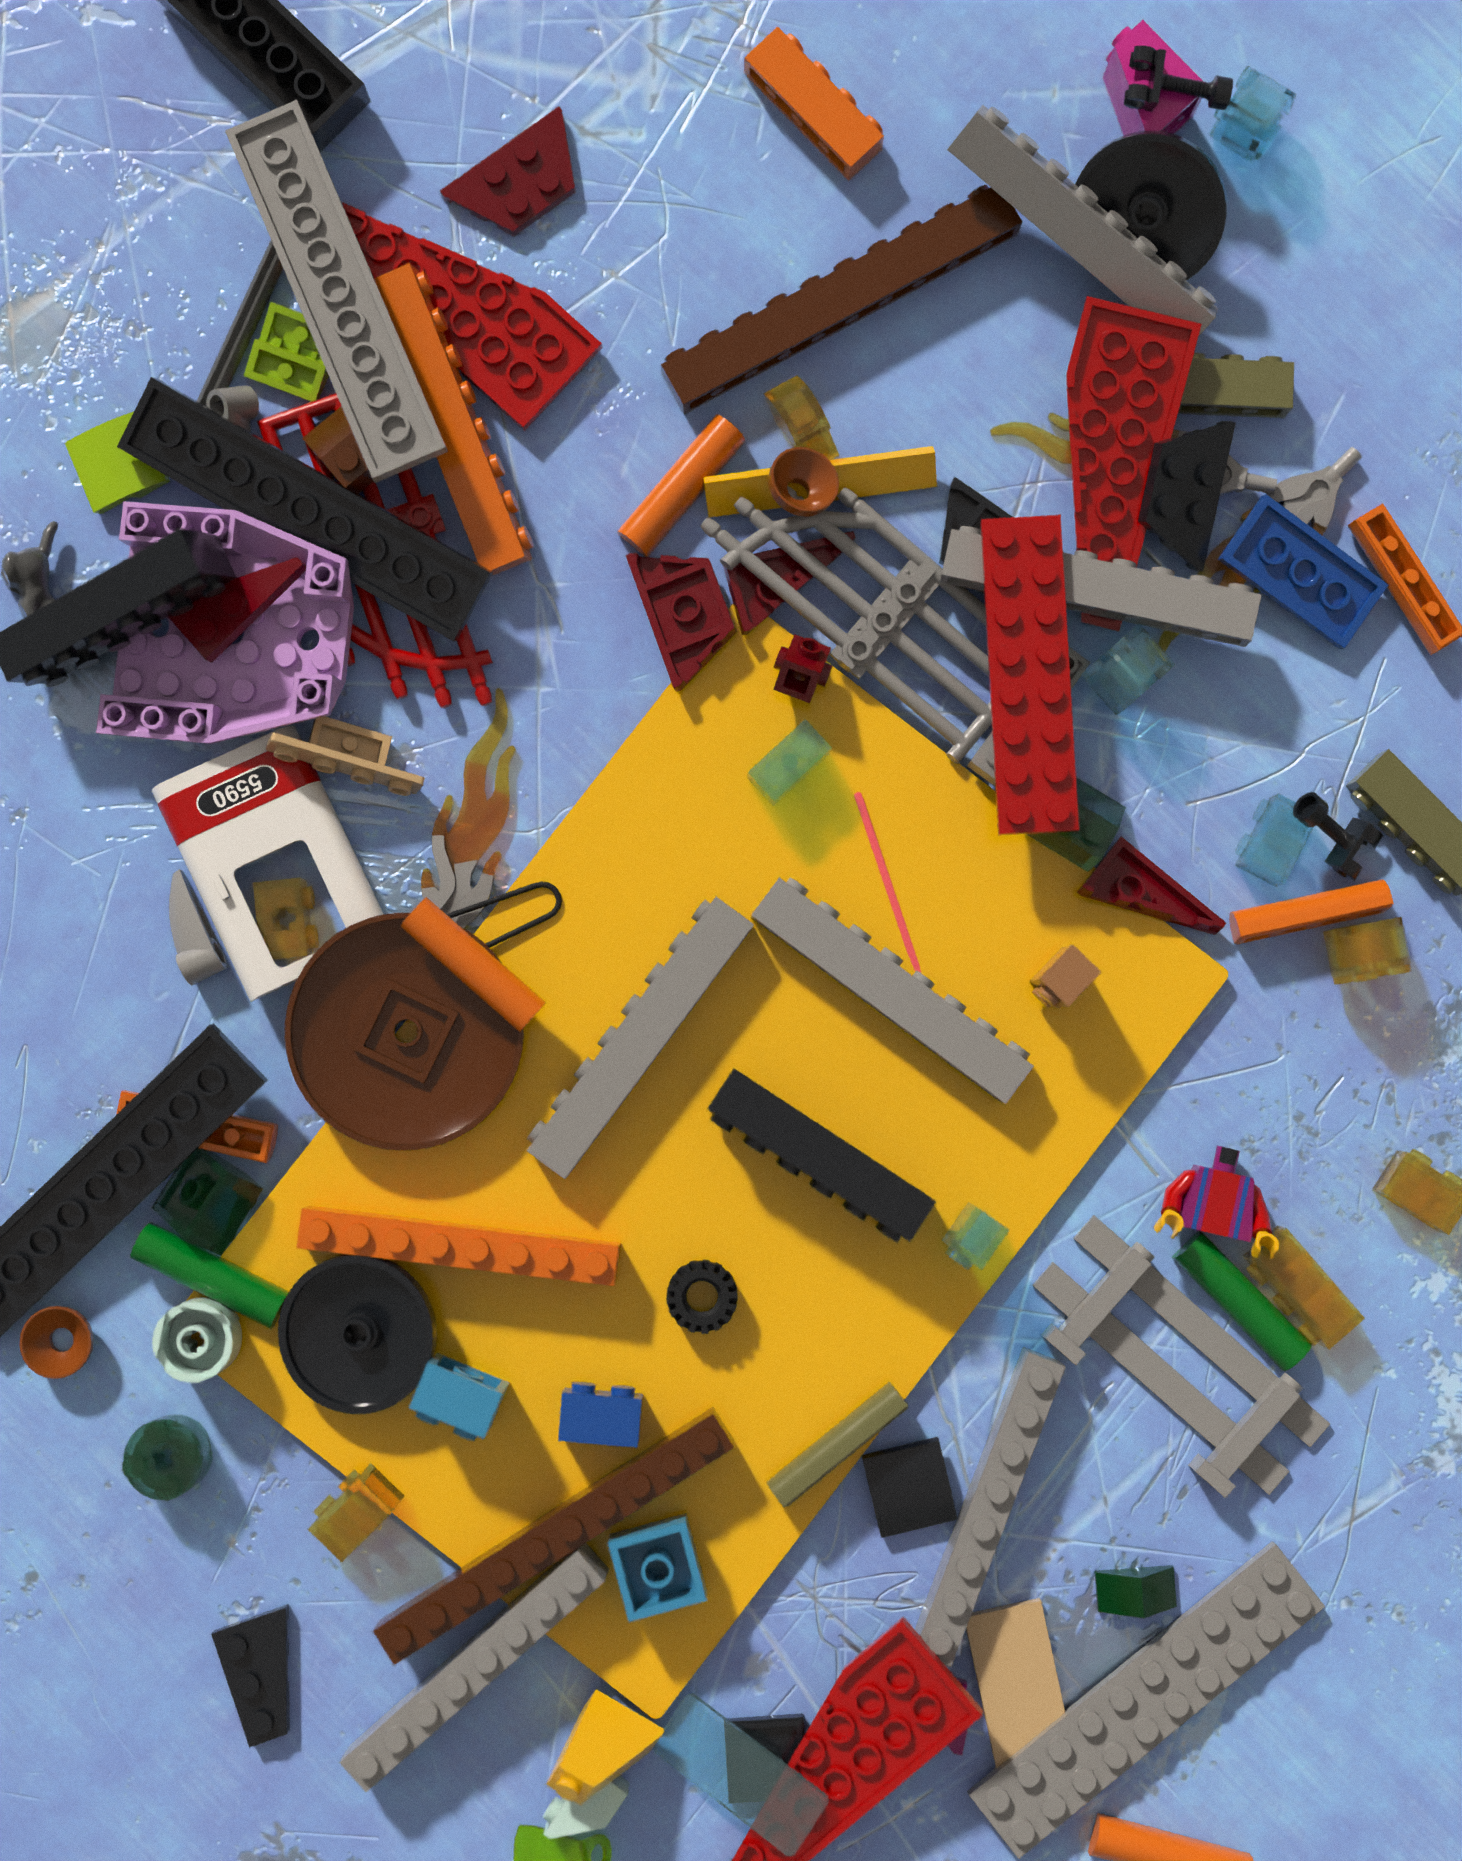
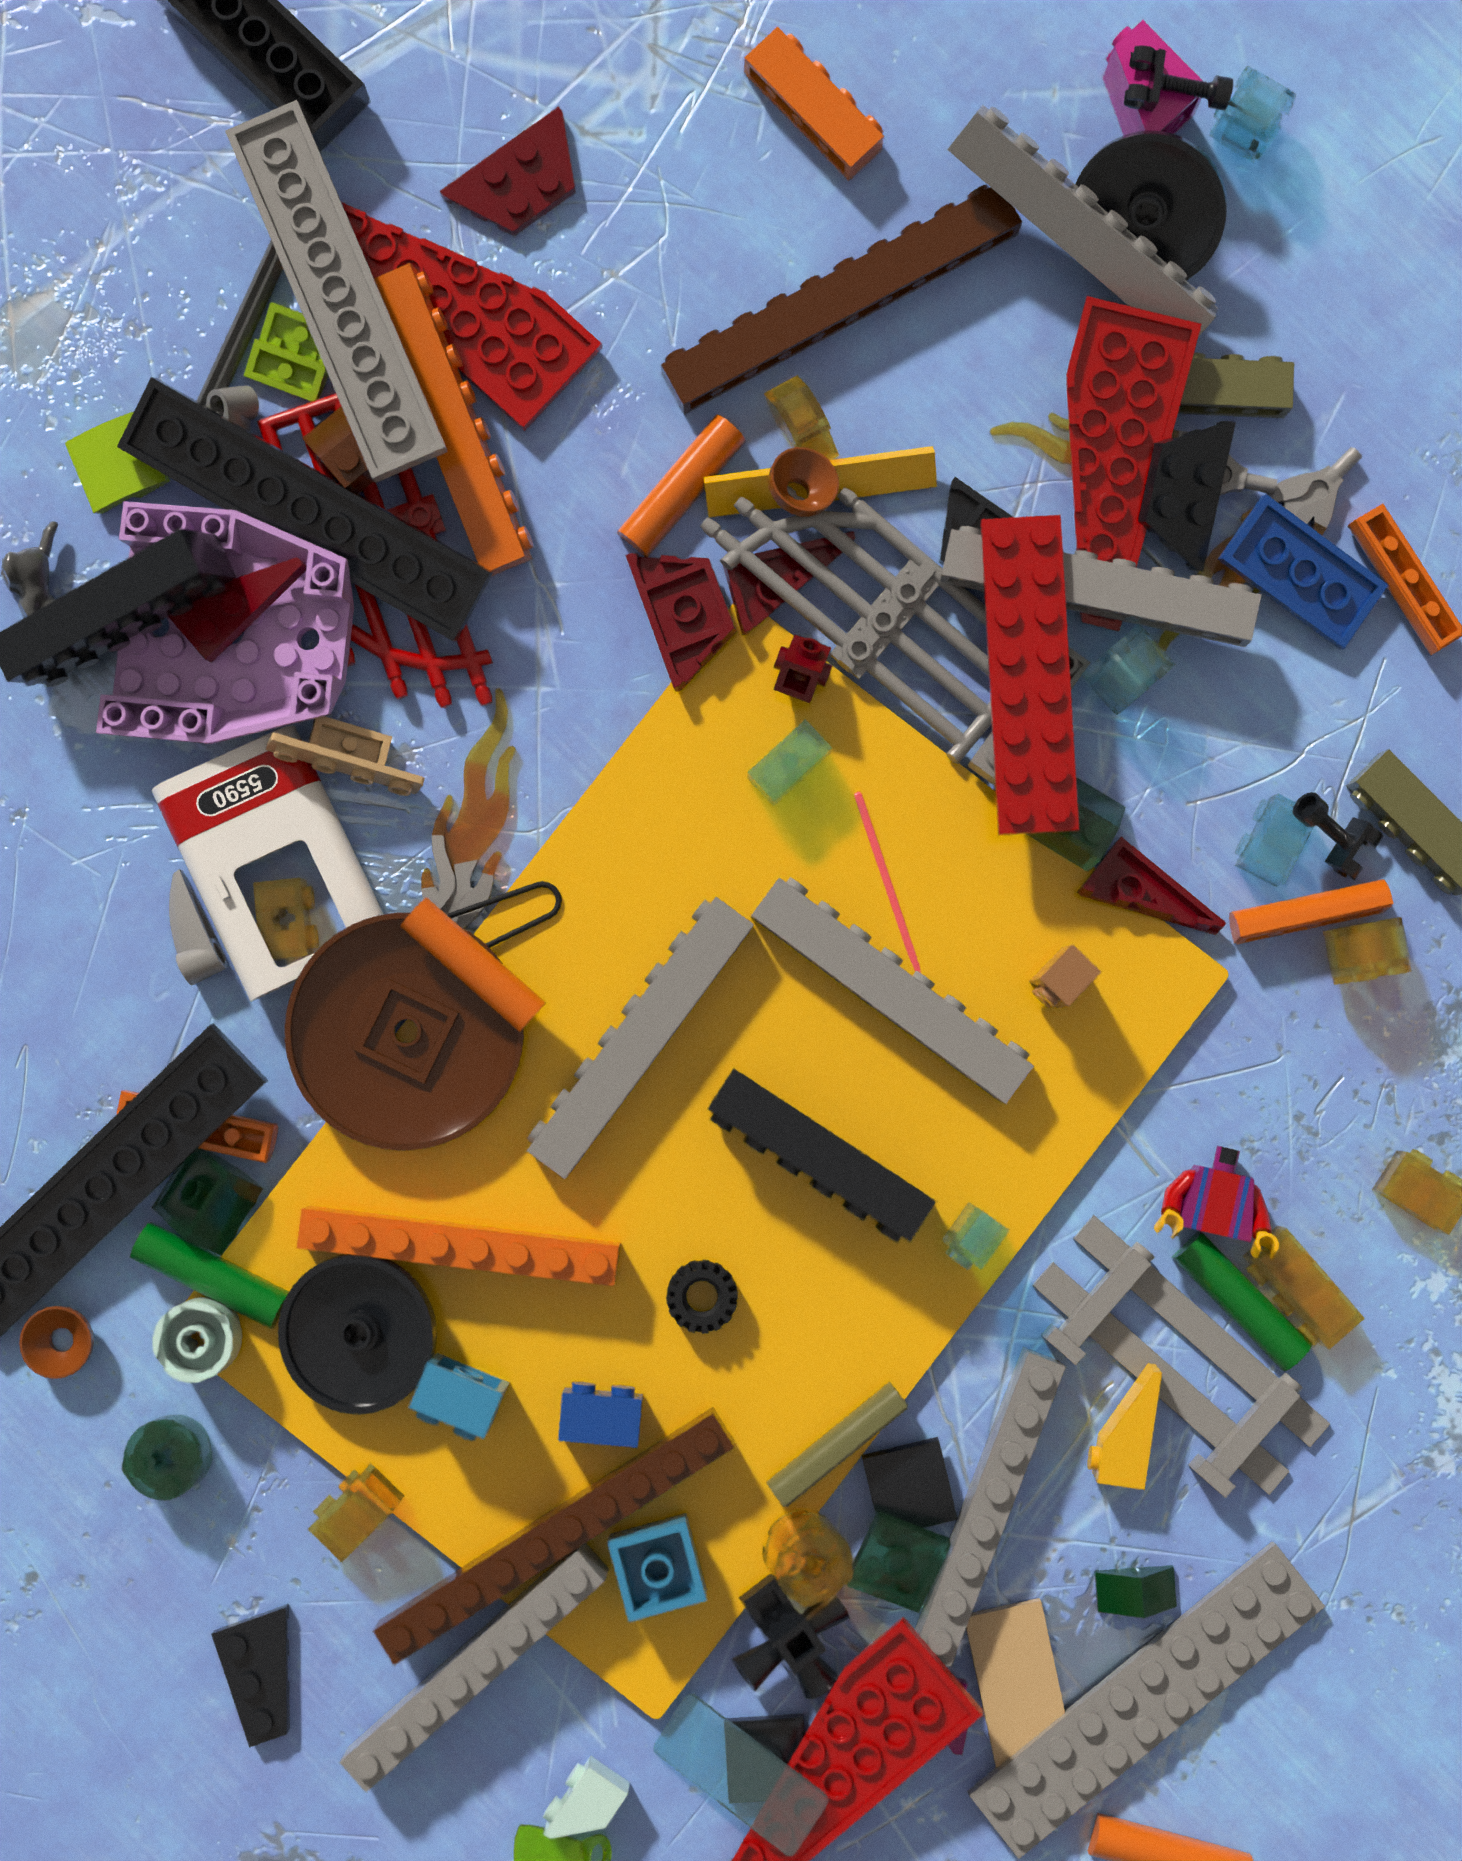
yellow slope [546,1689,665,1805] -> none
none -> black brick [731,1574,850,1699]
none -> clear yellow brick [762,1510,854,1607]
none -> clear green plate [845,1511,951,1613]
none -> yellow slope [1087,1363,1162,1490]

